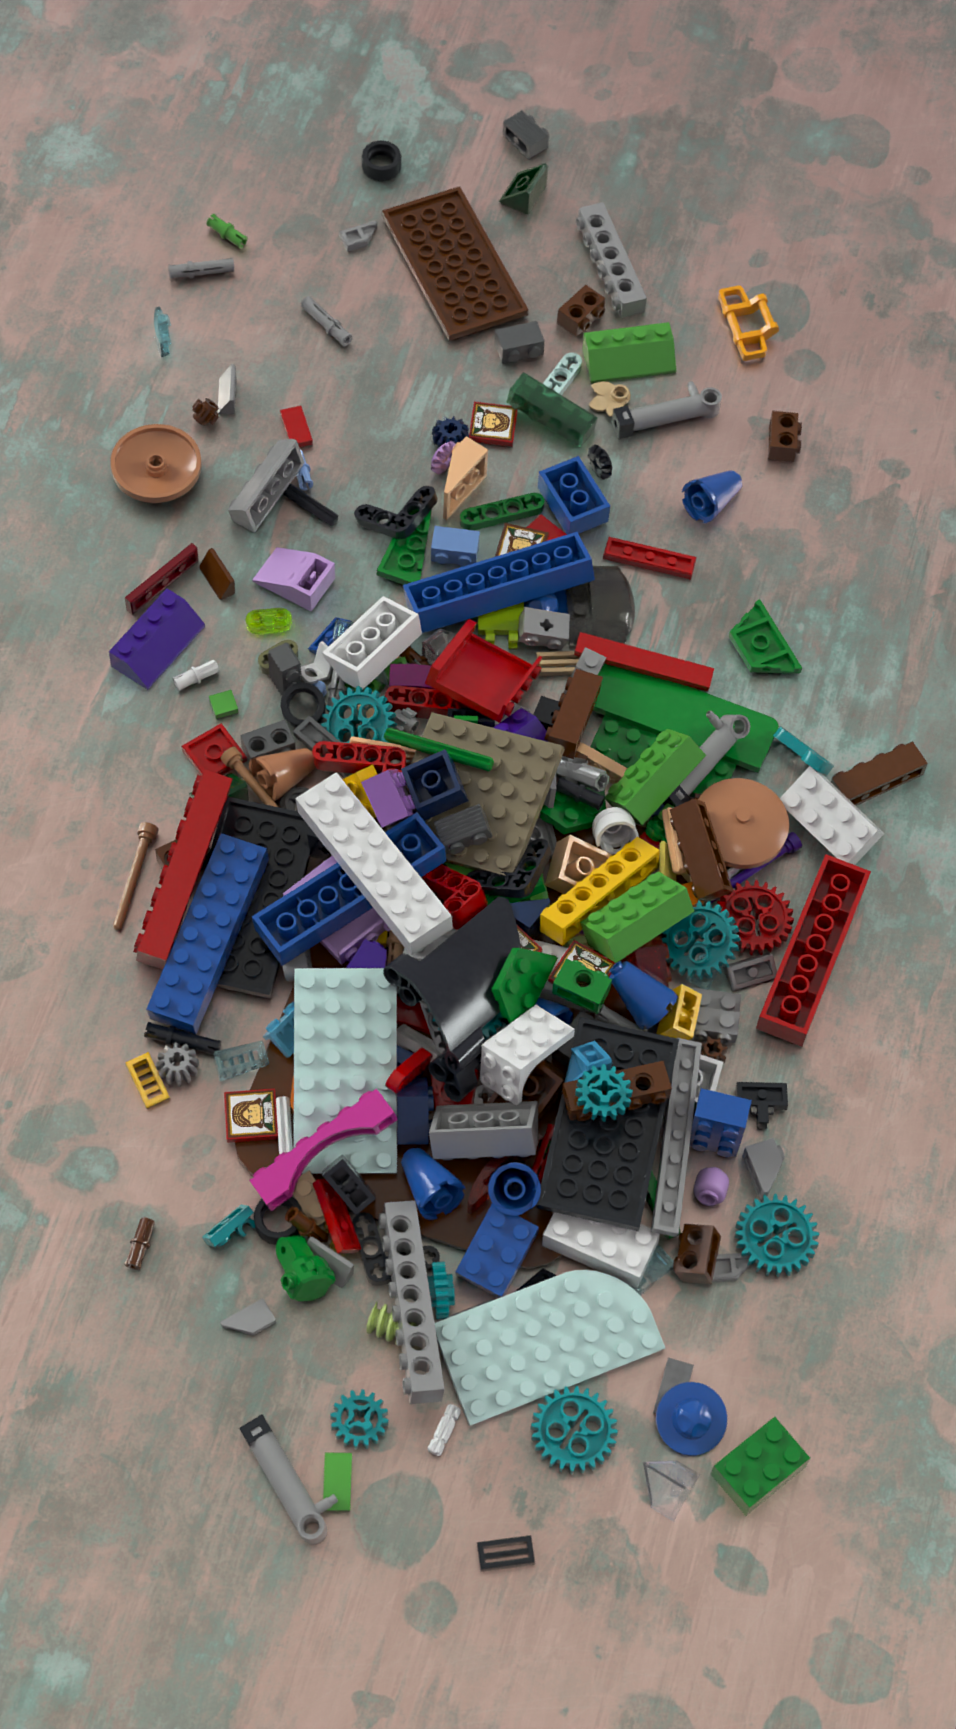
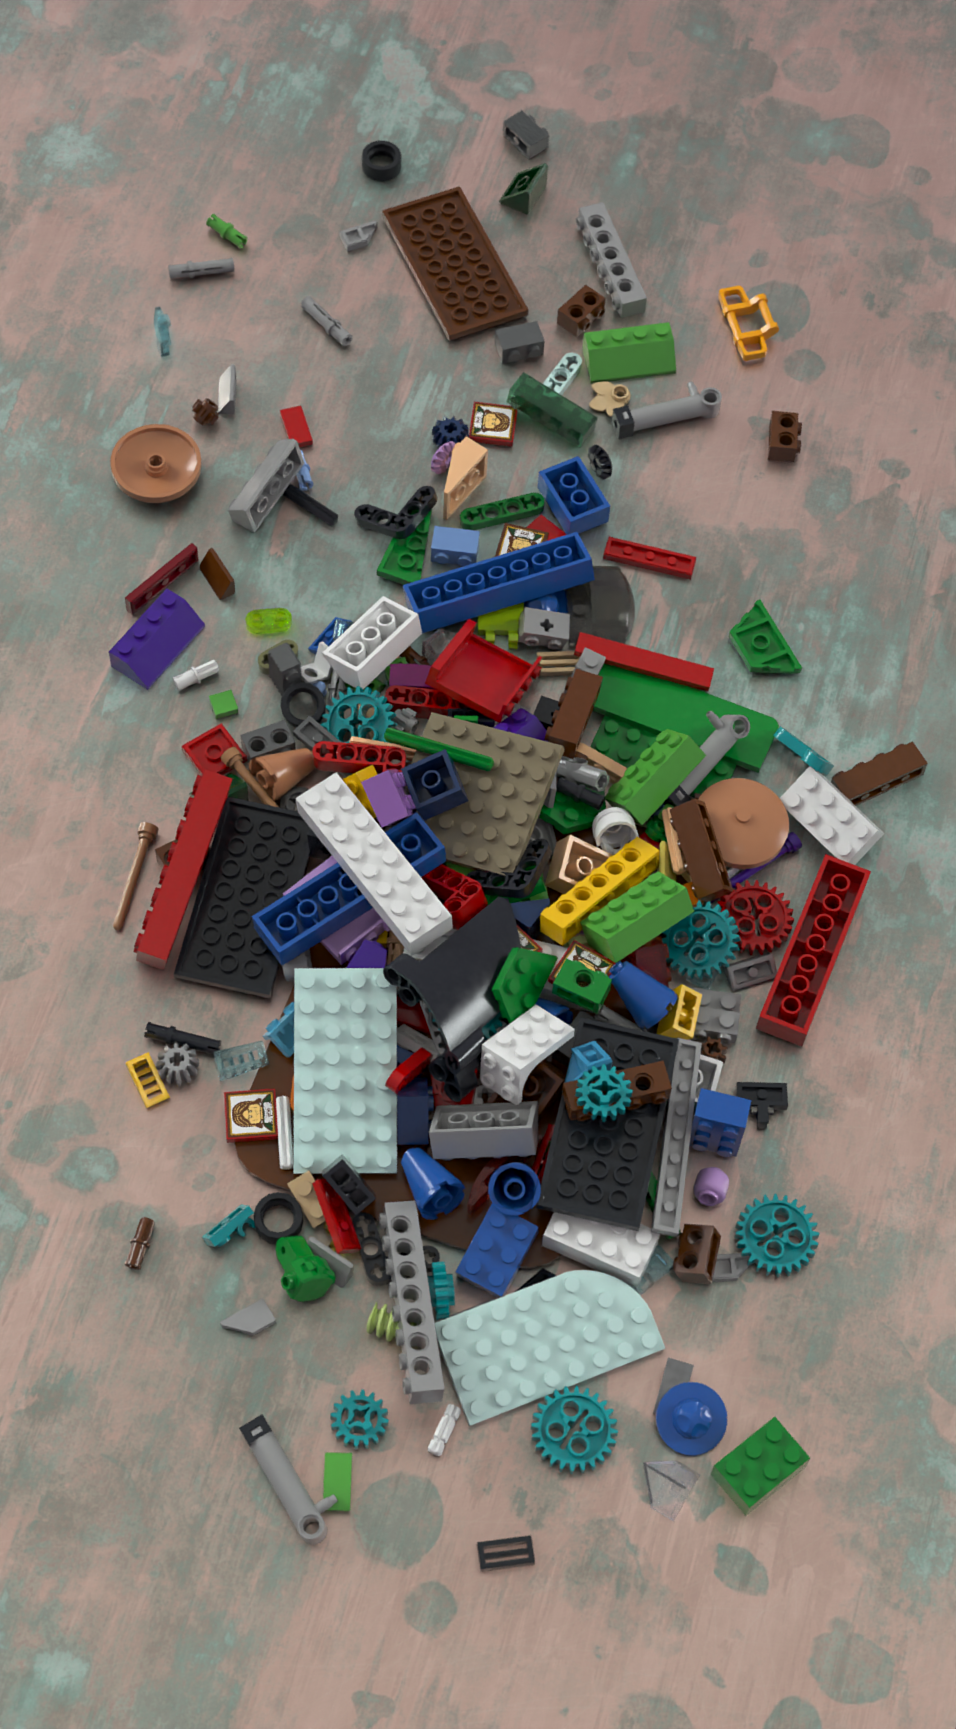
blue brick [146,833,269,1035] -> none
dark pink arch [249,1088,398,1211] -> none
lavender slope [252,547,335,611] -> none
reddish brown axle [285,1207,329,1244] -> none
dark grey brick [434,804,492,854] -> none
blue cone [682,470,742,523] -> none
light grey slope [742,1138,784,1202] -> none

